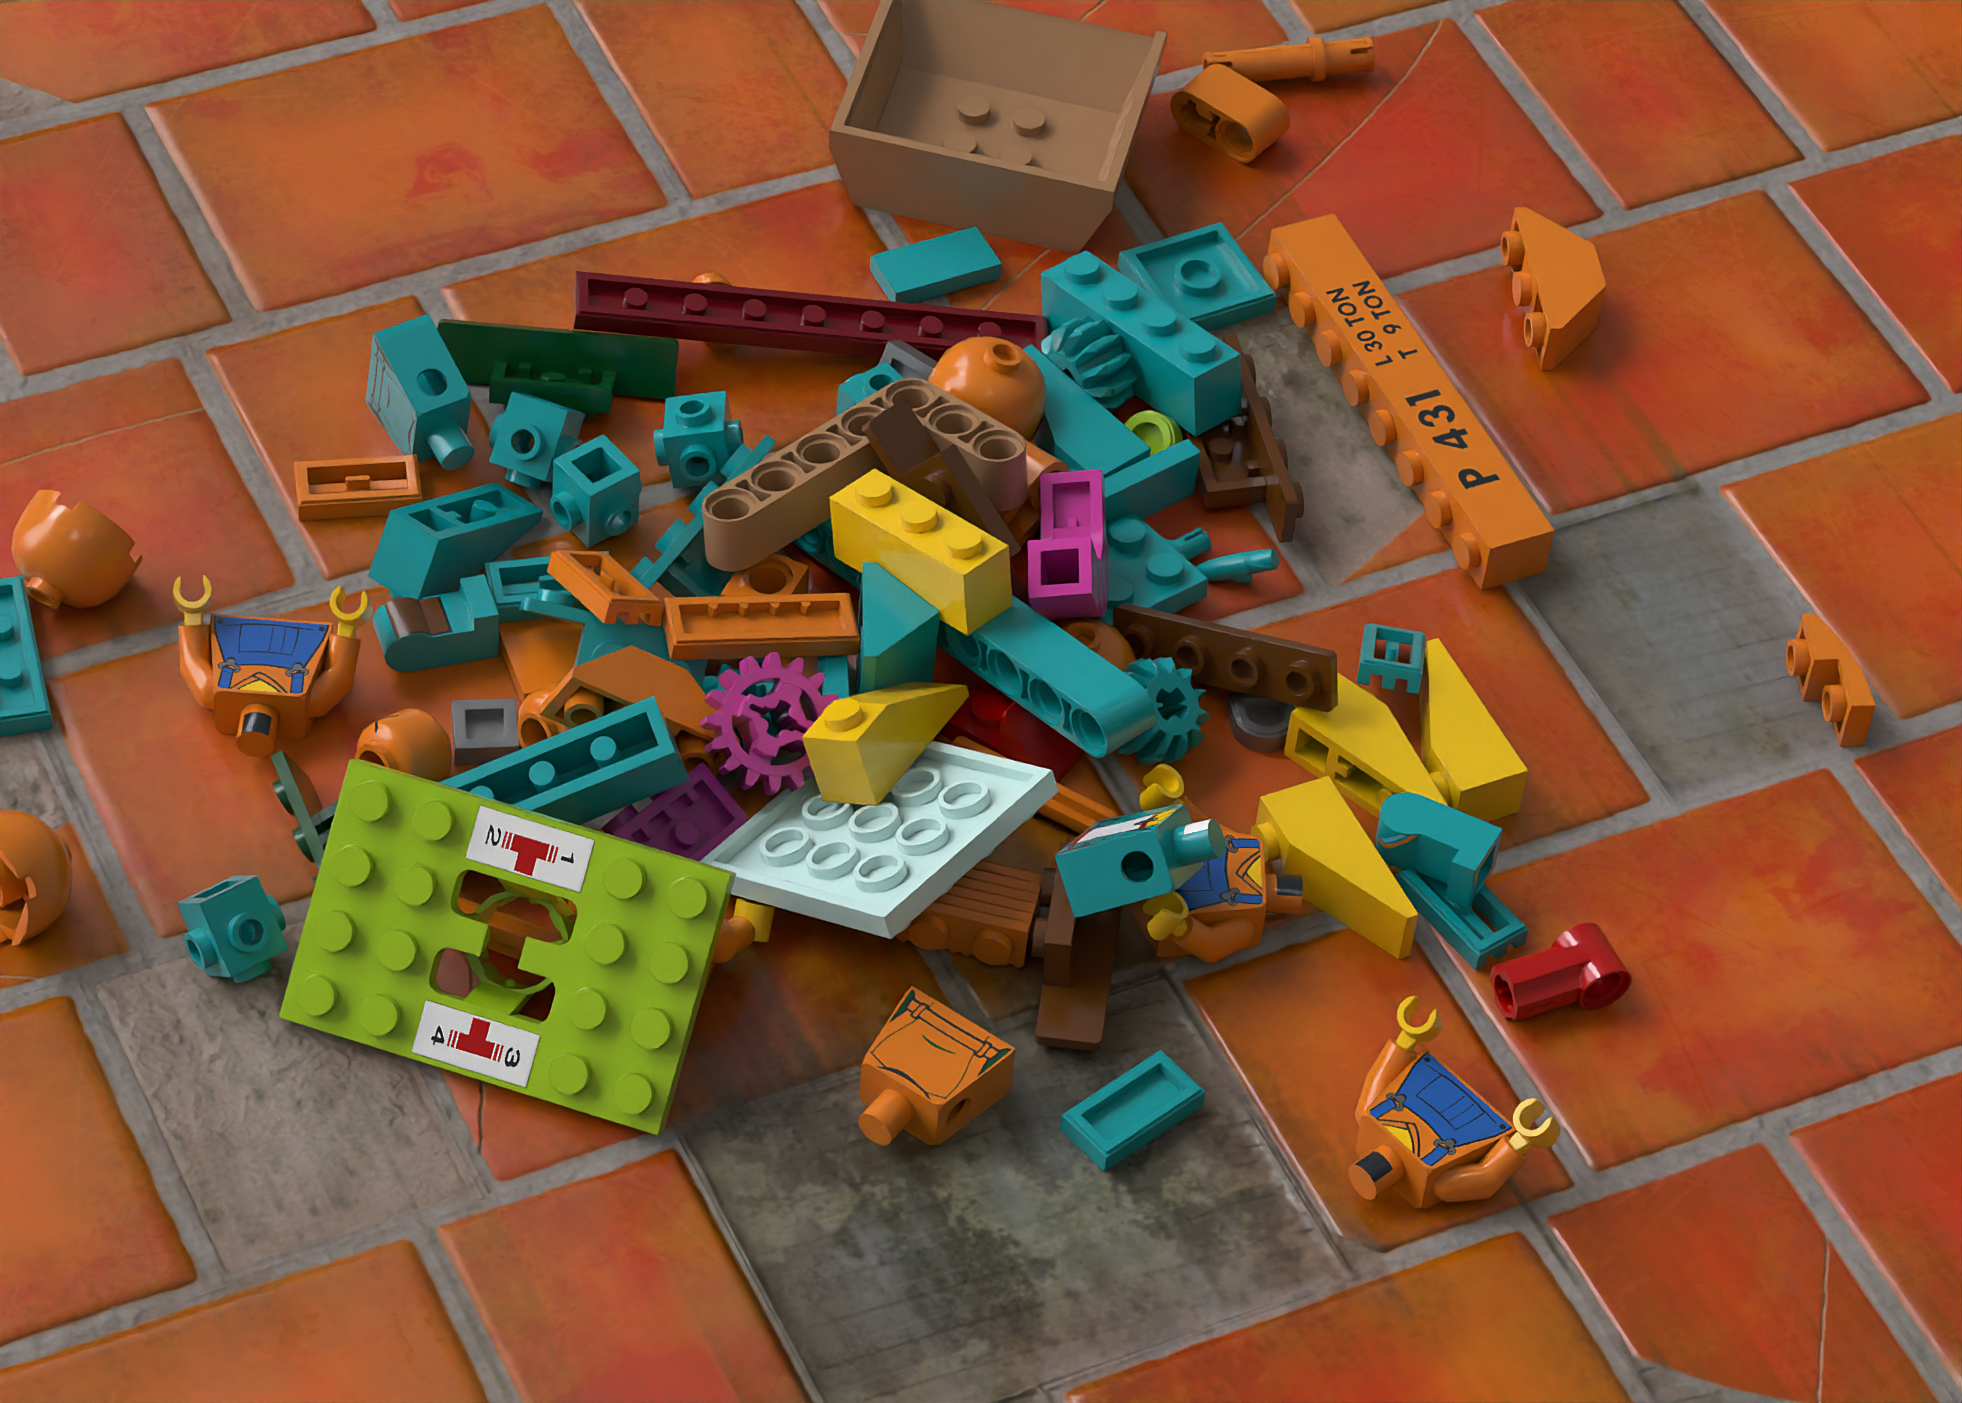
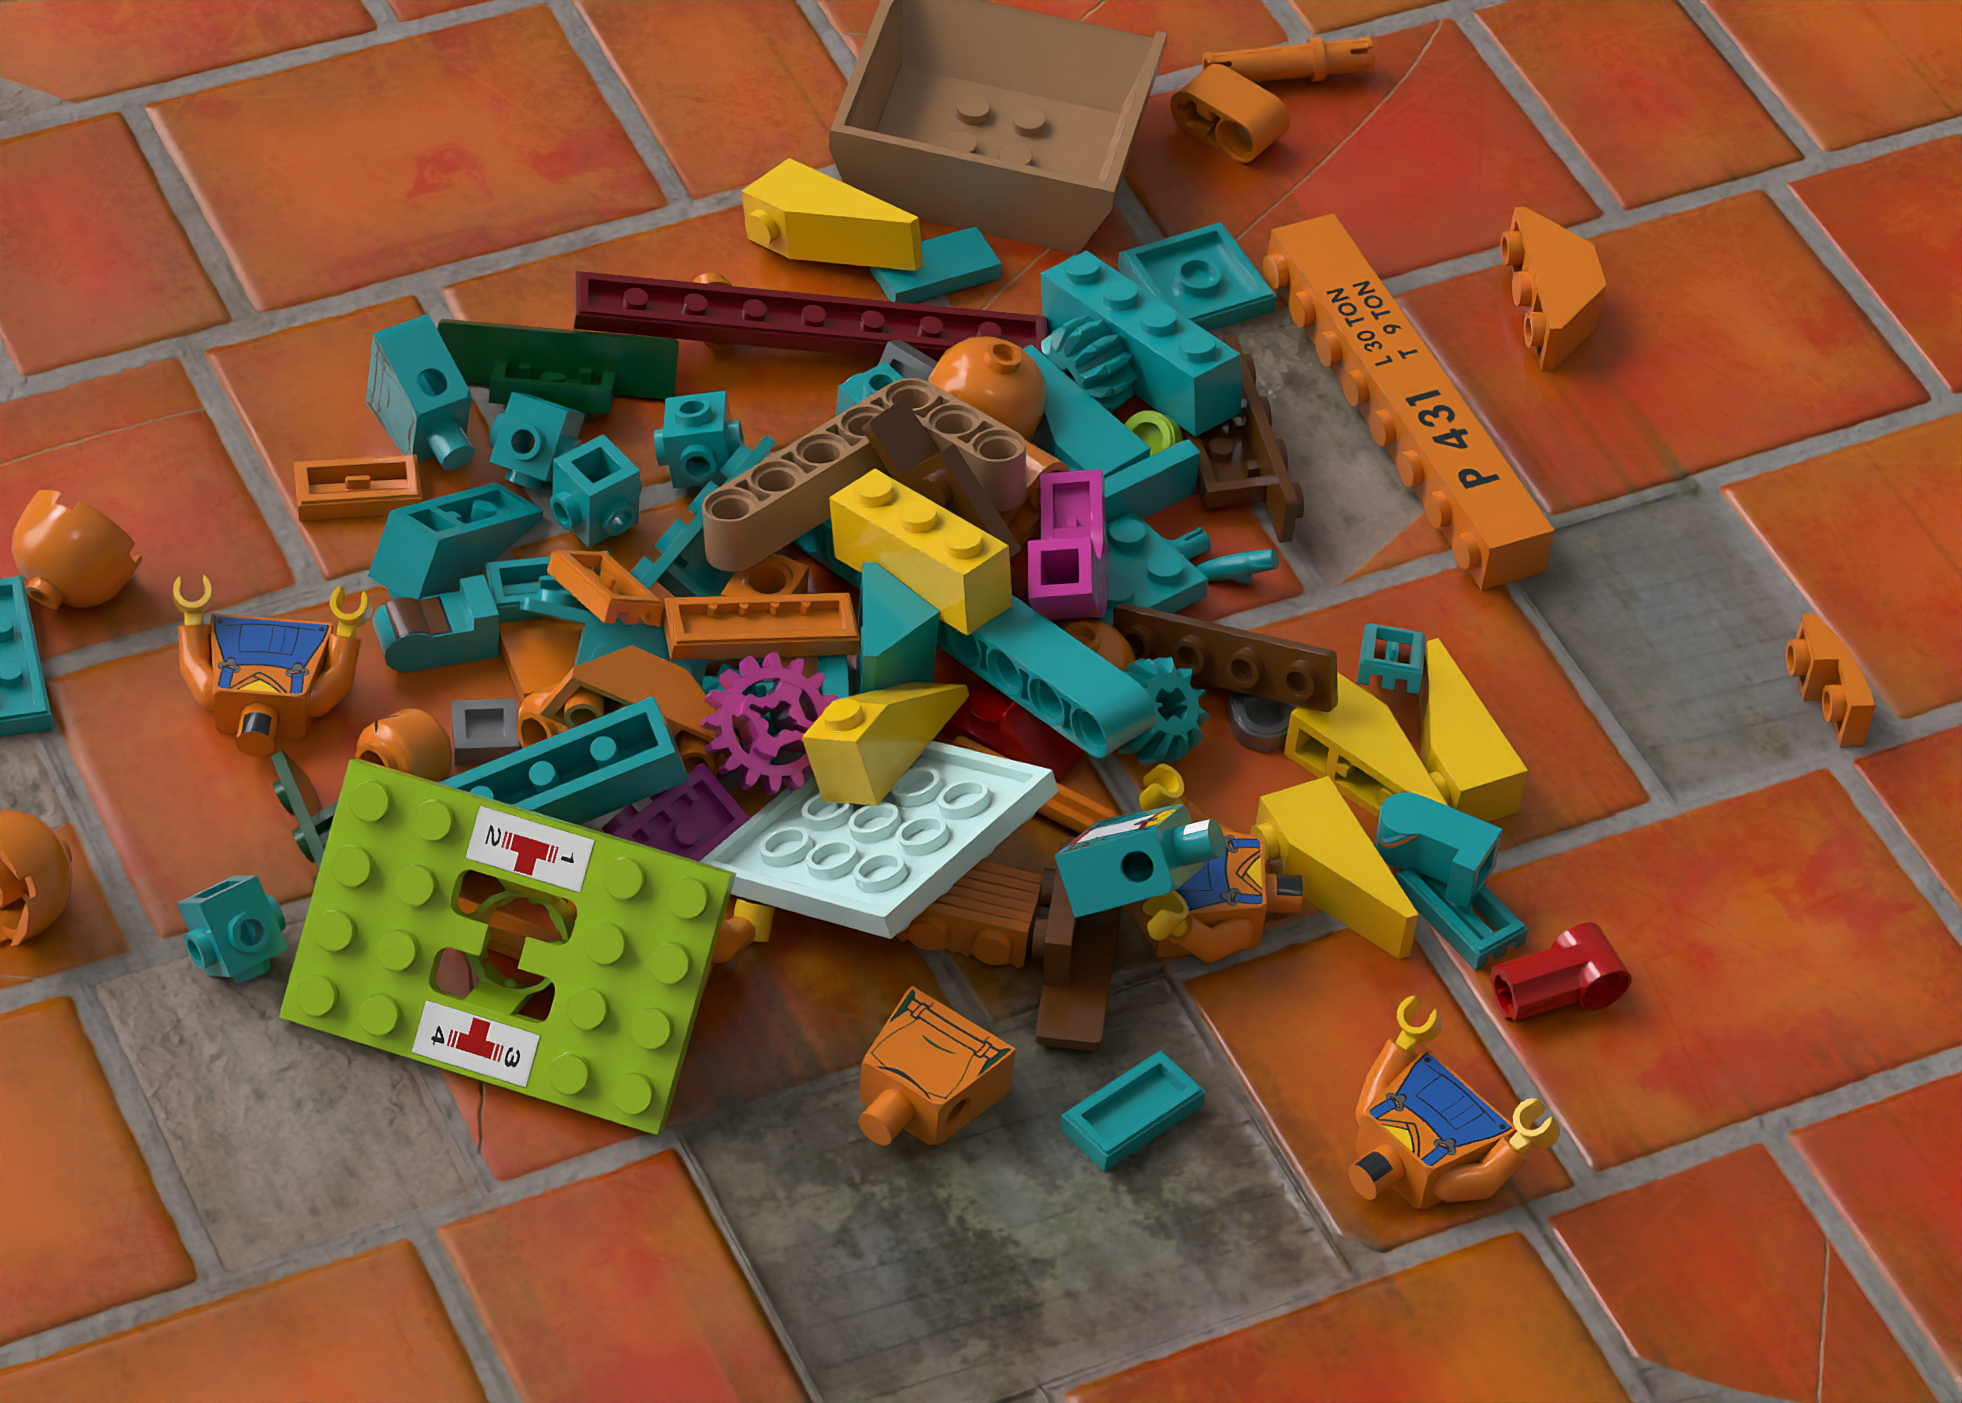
none -> yellow slope [741,158,923,271]

